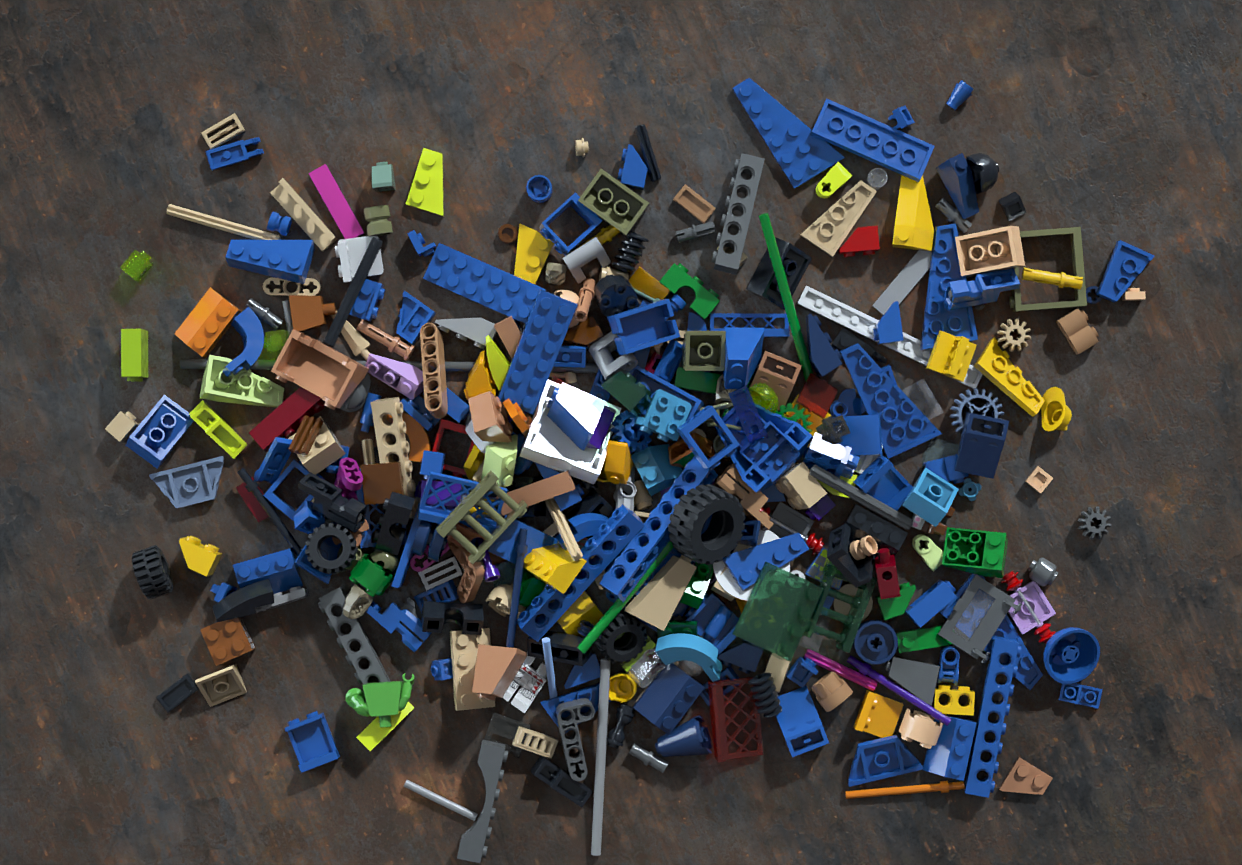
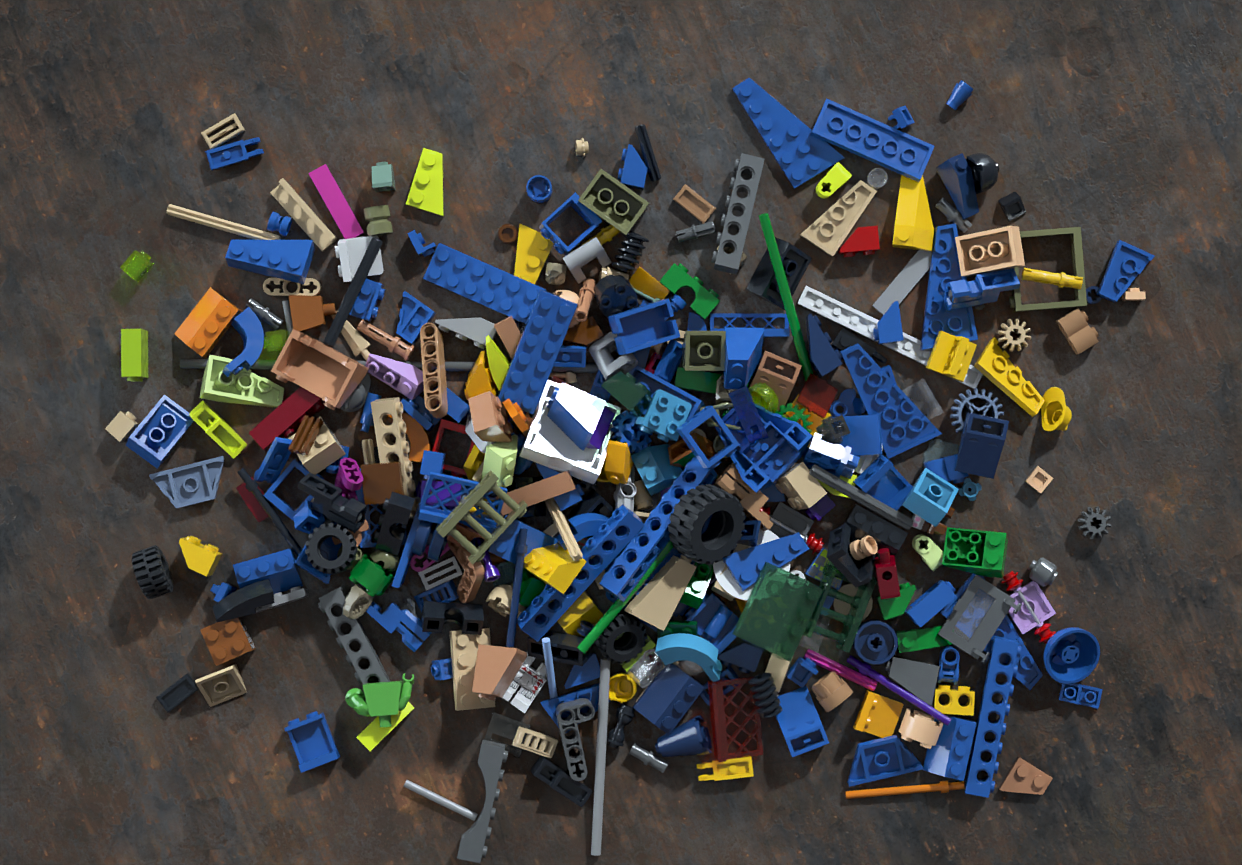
none -> yellow hinge [697,756,754,781]

